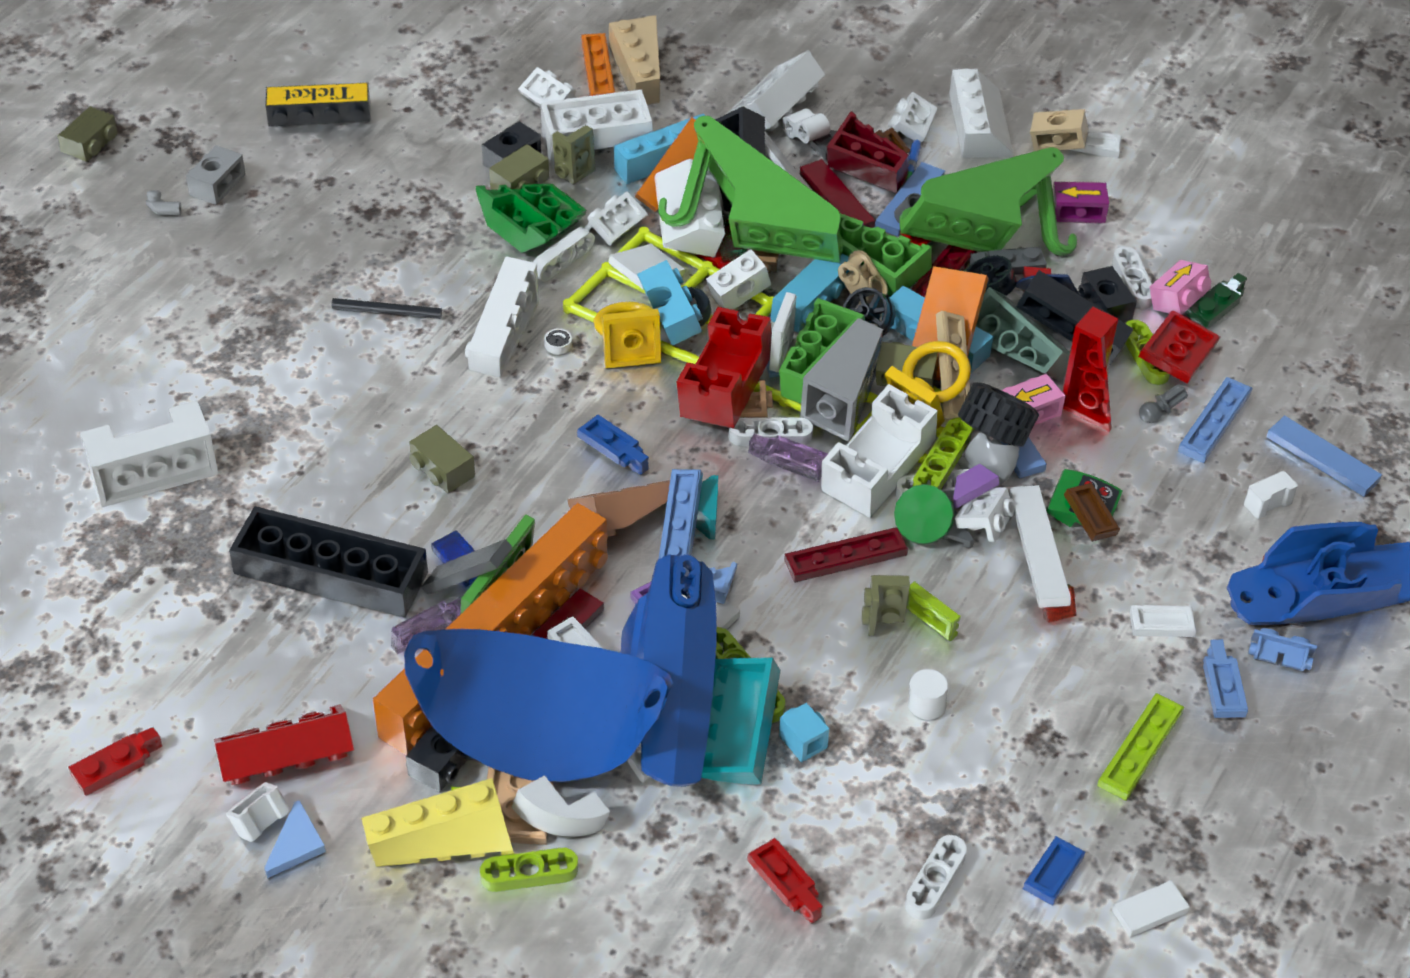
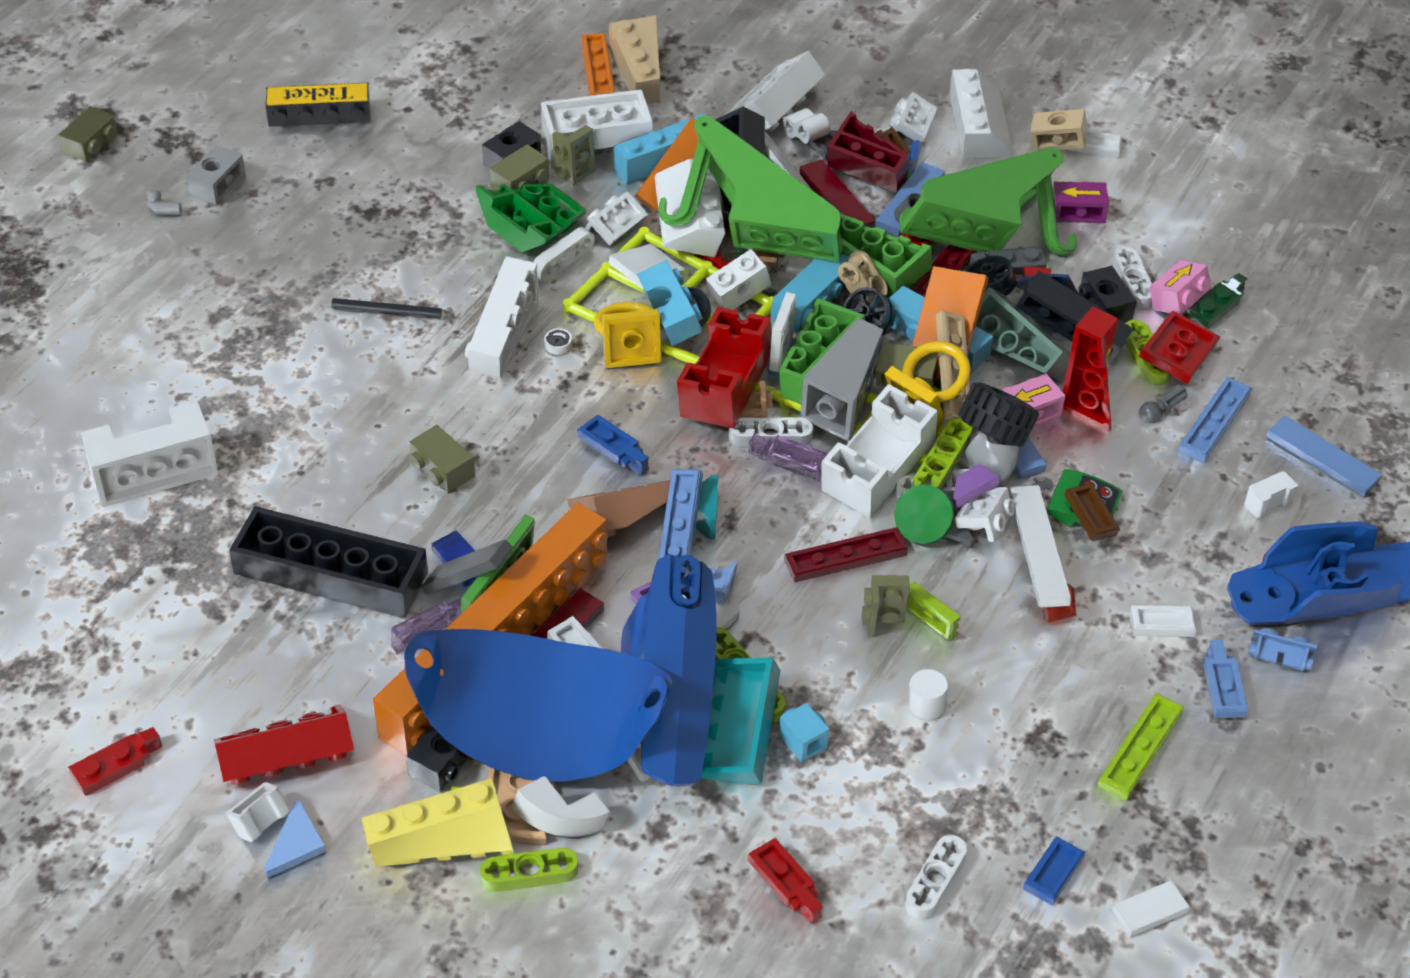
white bracket [518,67,576,107] -> none

